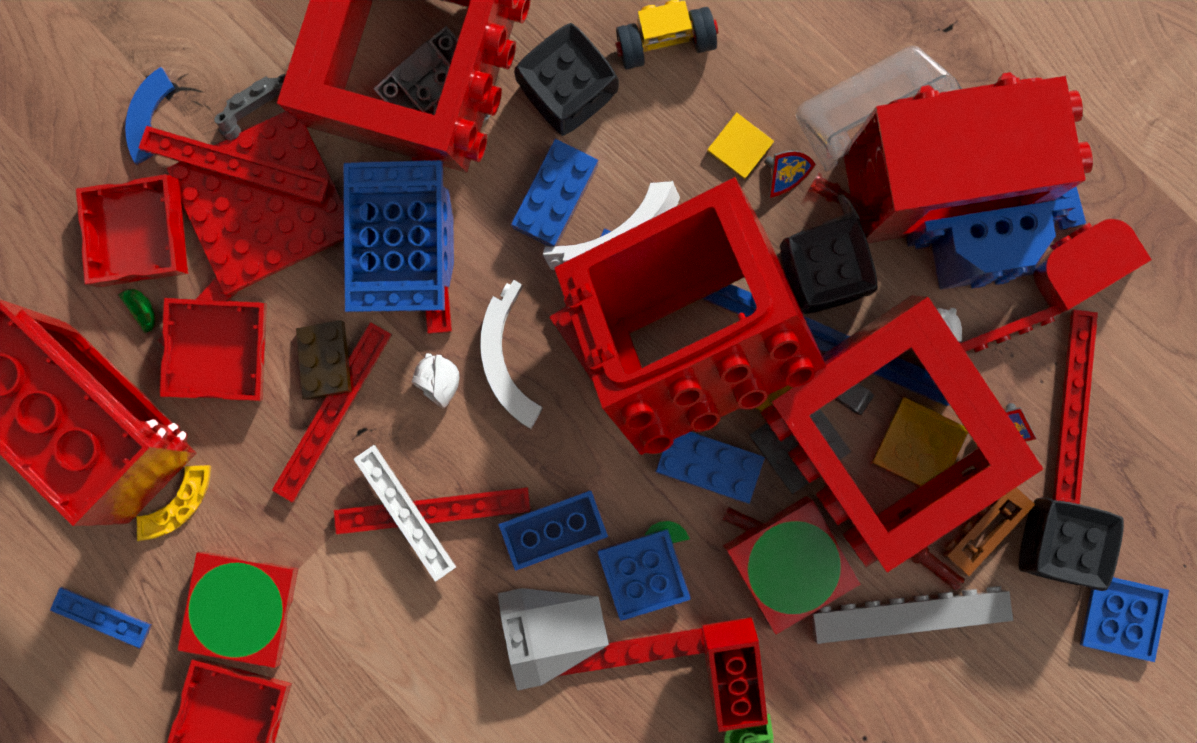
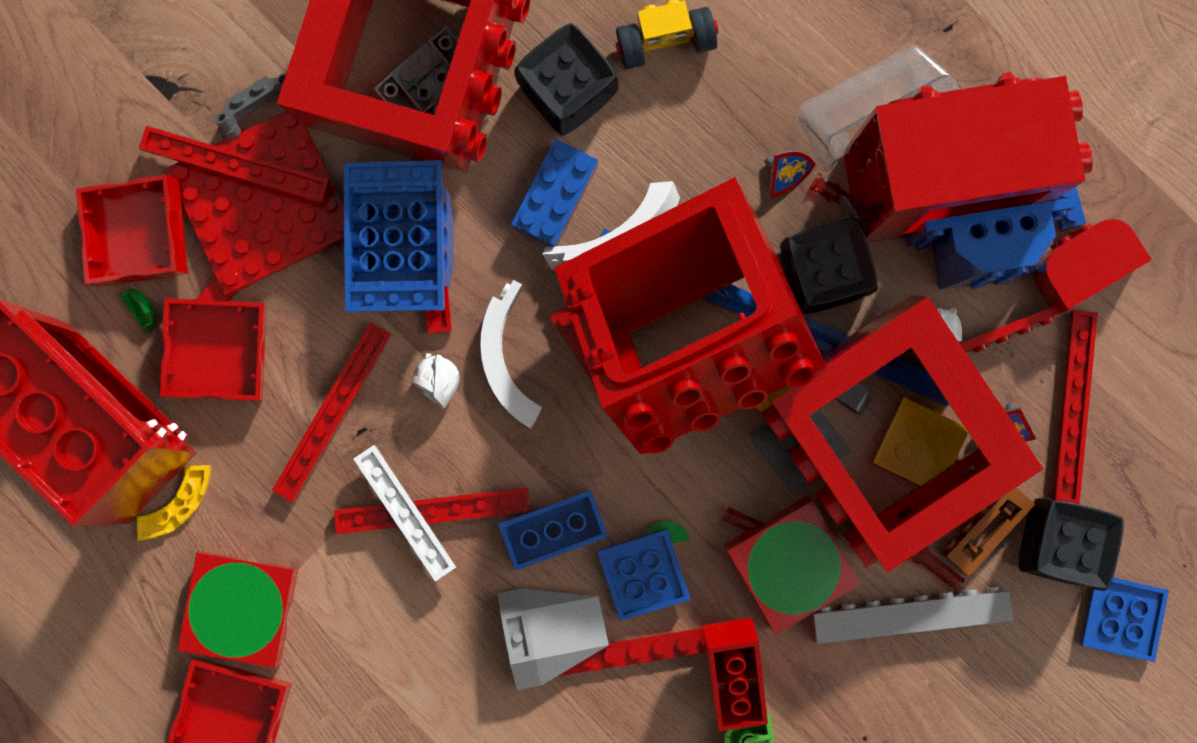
blue plate [50,587,152,648] -> none
blue tile [125,67,175,165] -> none
dark brown plate [296,320,352,400] -> none
blue brick [655,432,765,504] -> none
yellow tile [707,112,774,180] -> none

